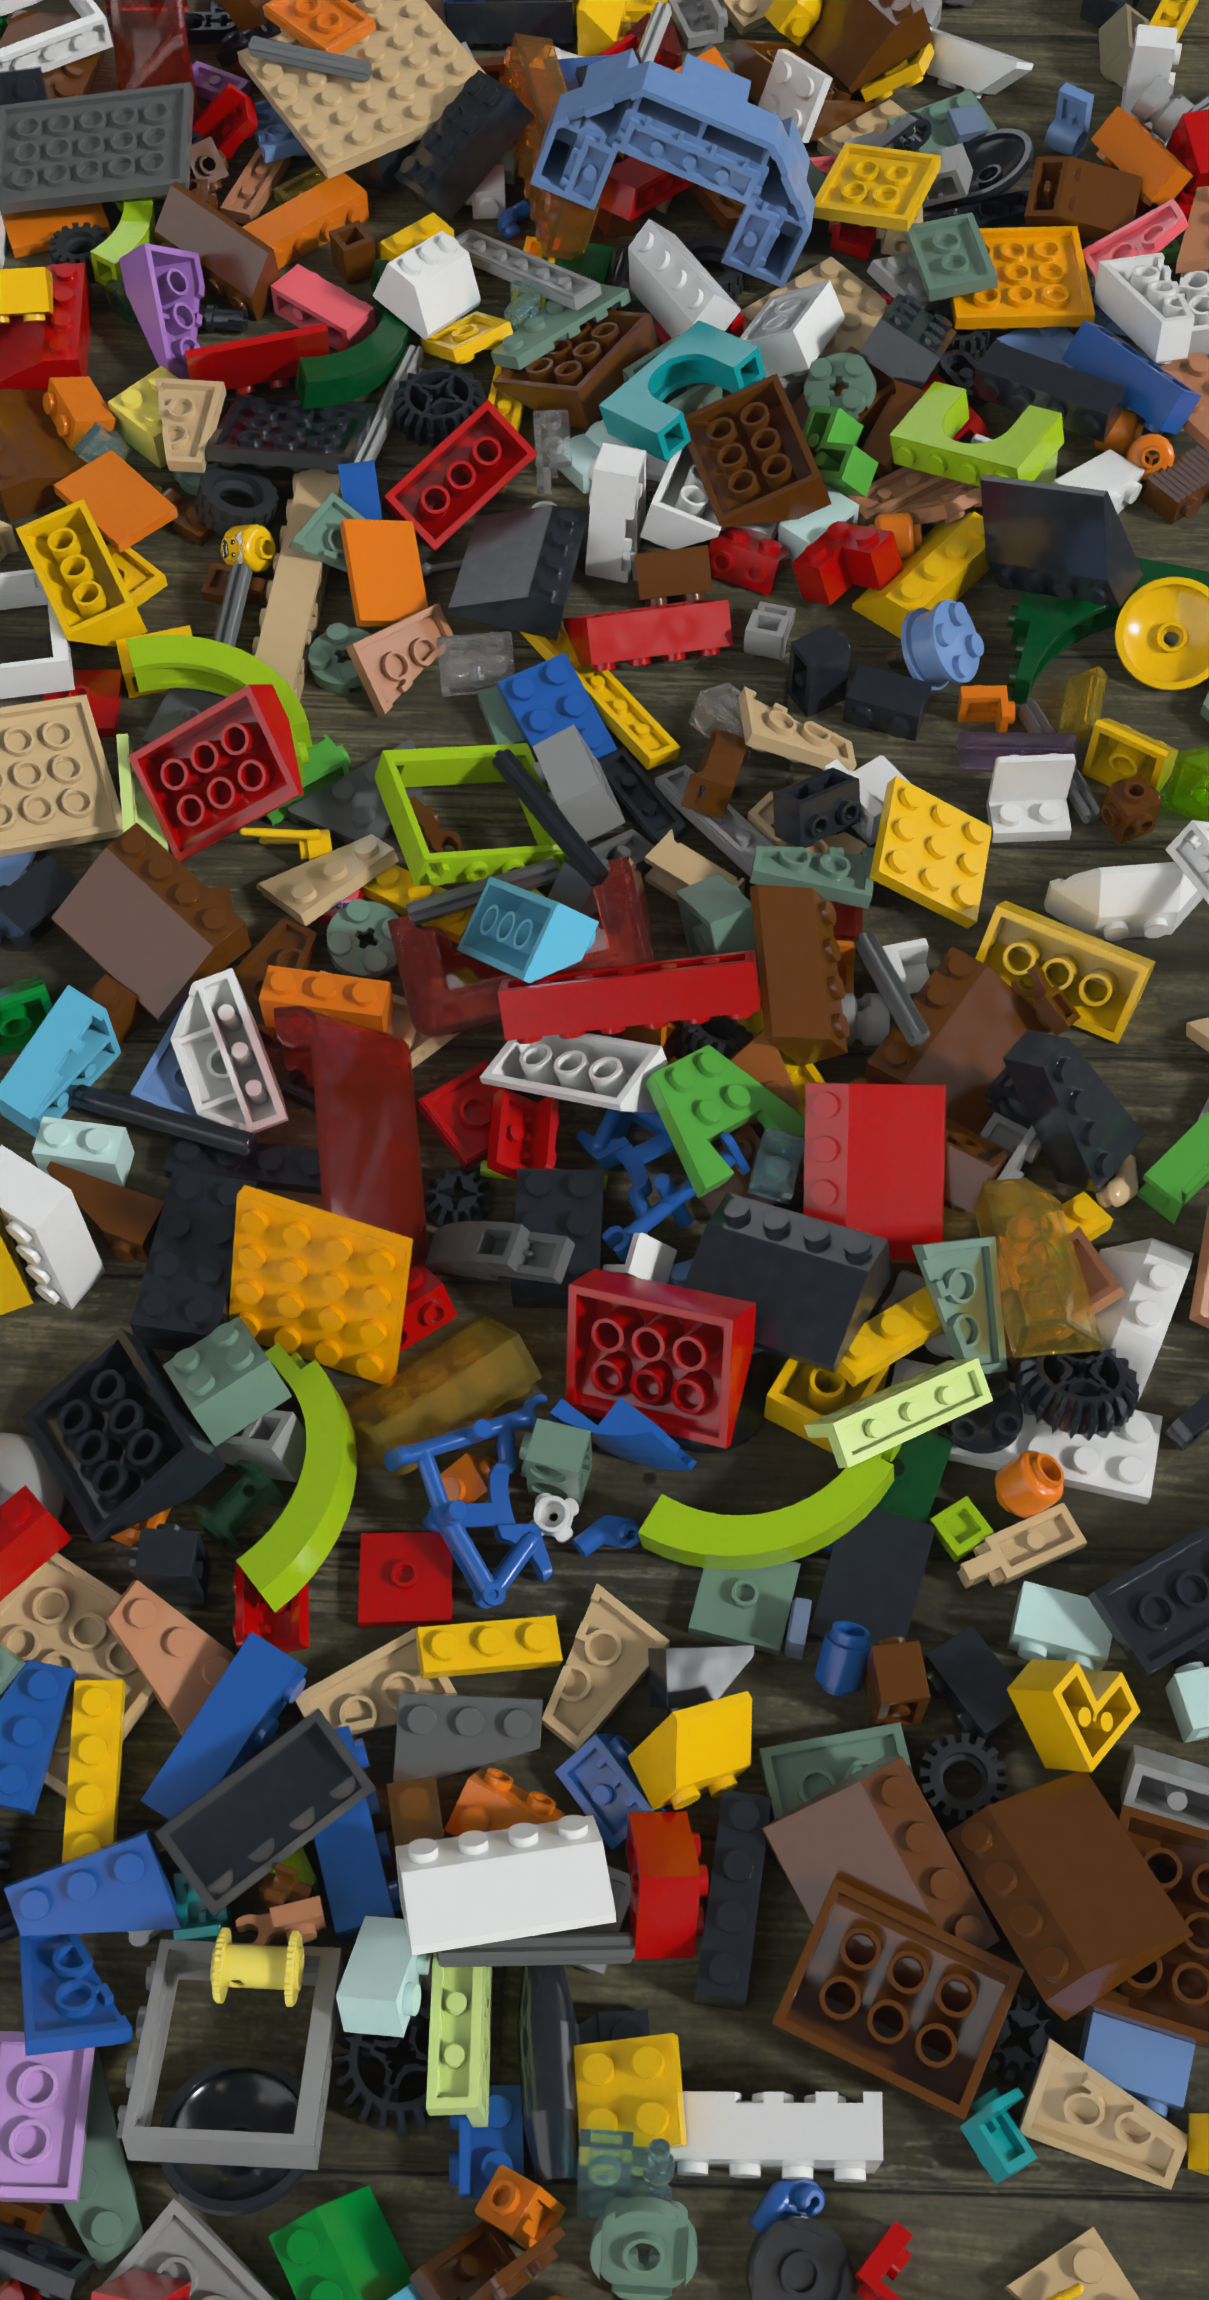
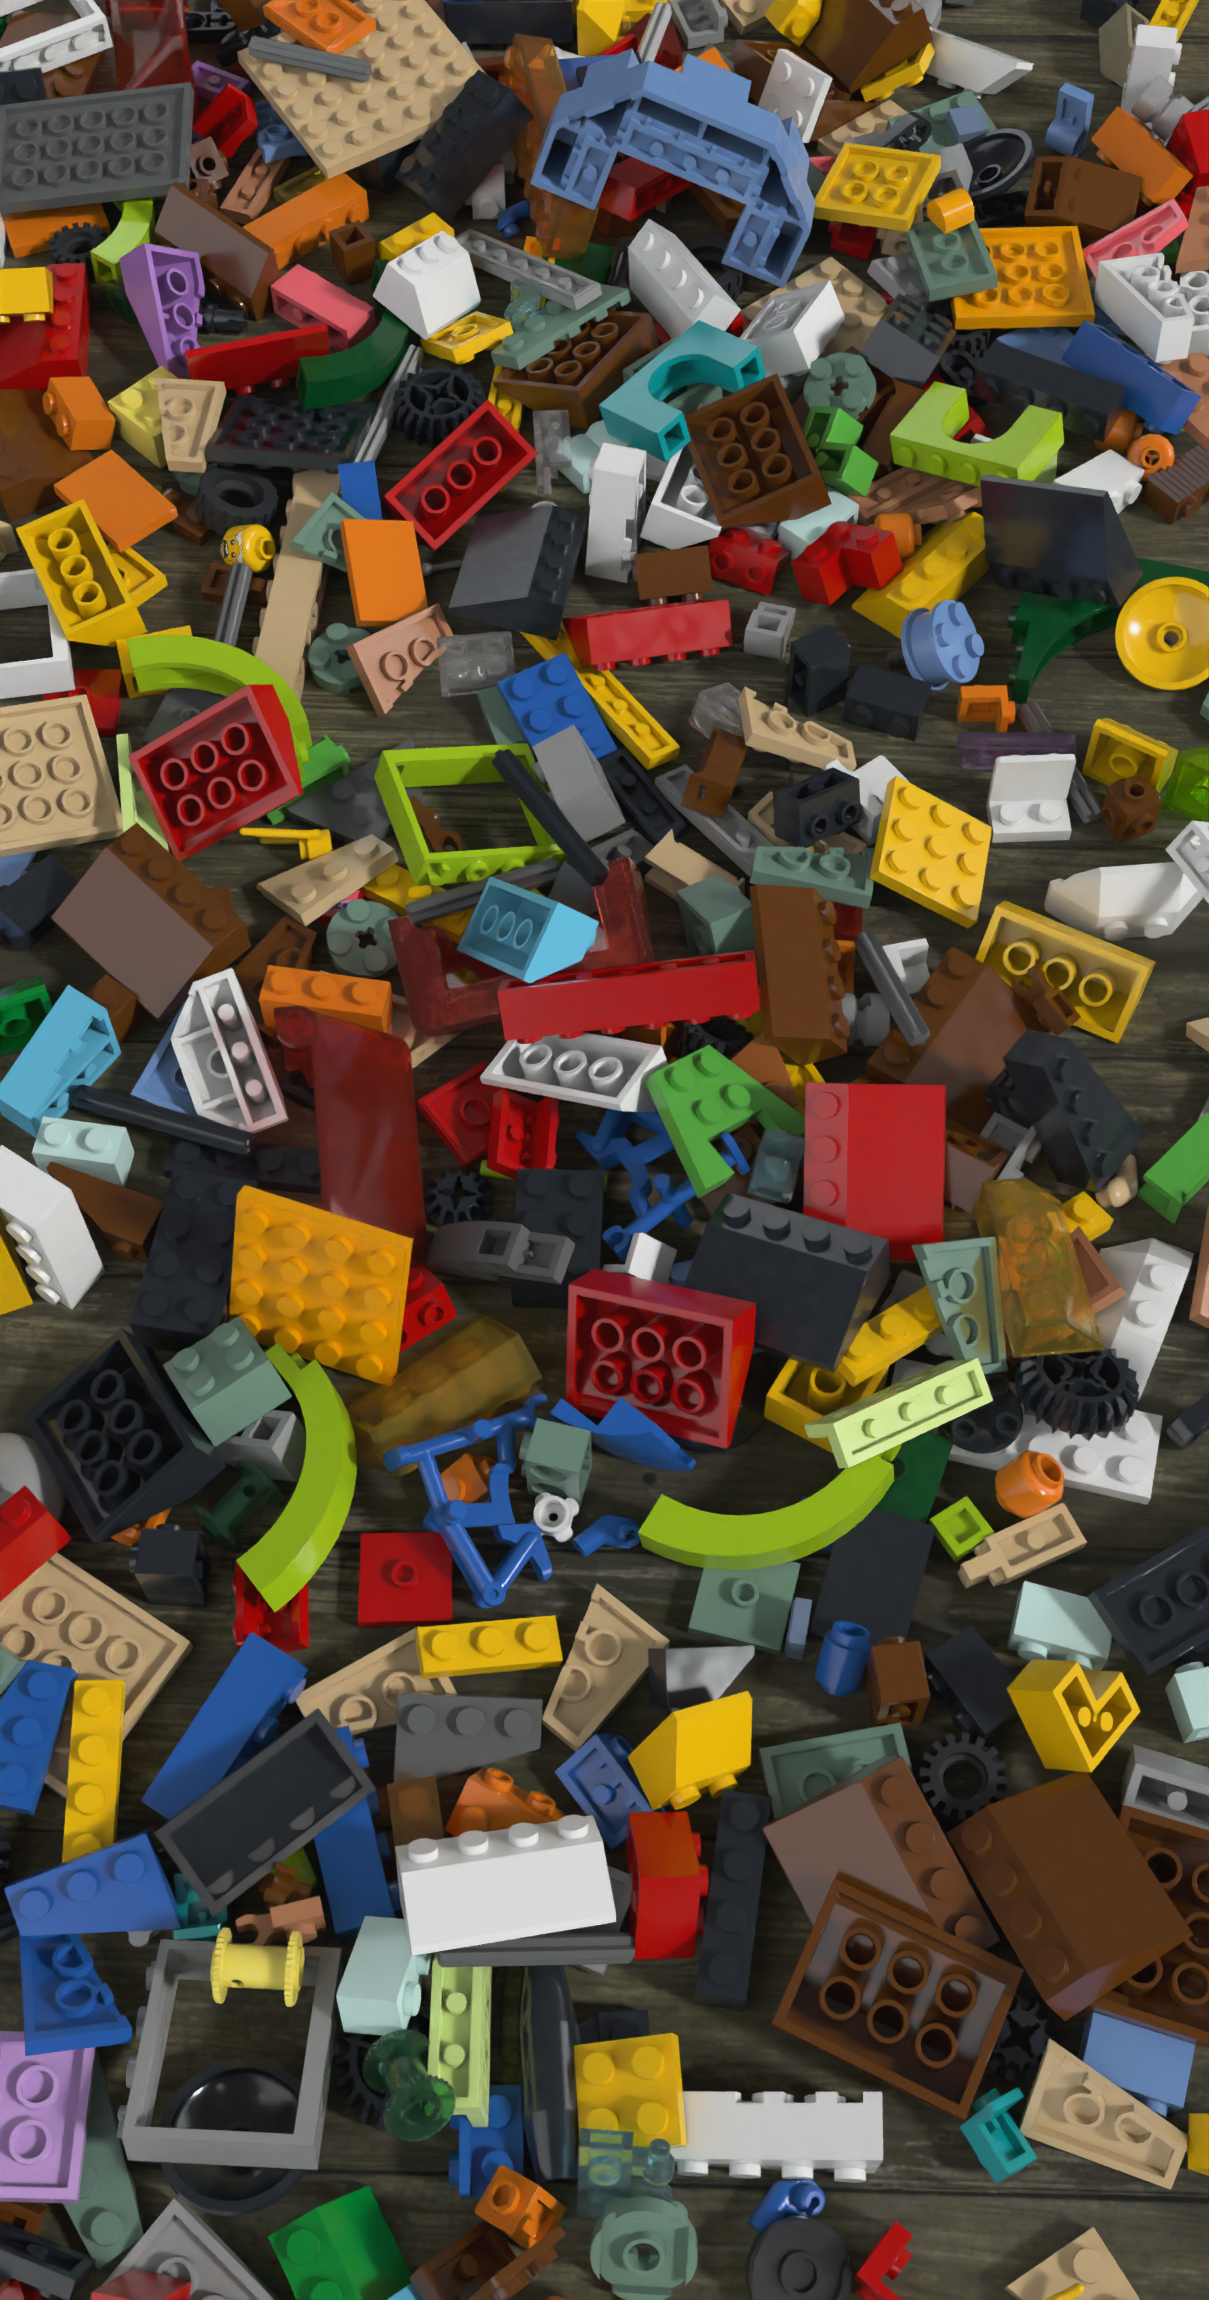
clear light blue bracket [74,422,132,463] -> none
nougat wing [104,1580,235,1737] -> none
clear yellow plate [1058,666,1107,745] -> none
none -> clear green hose [362,2029,456,2142]
none -> light orange brick [927,188,974,234]

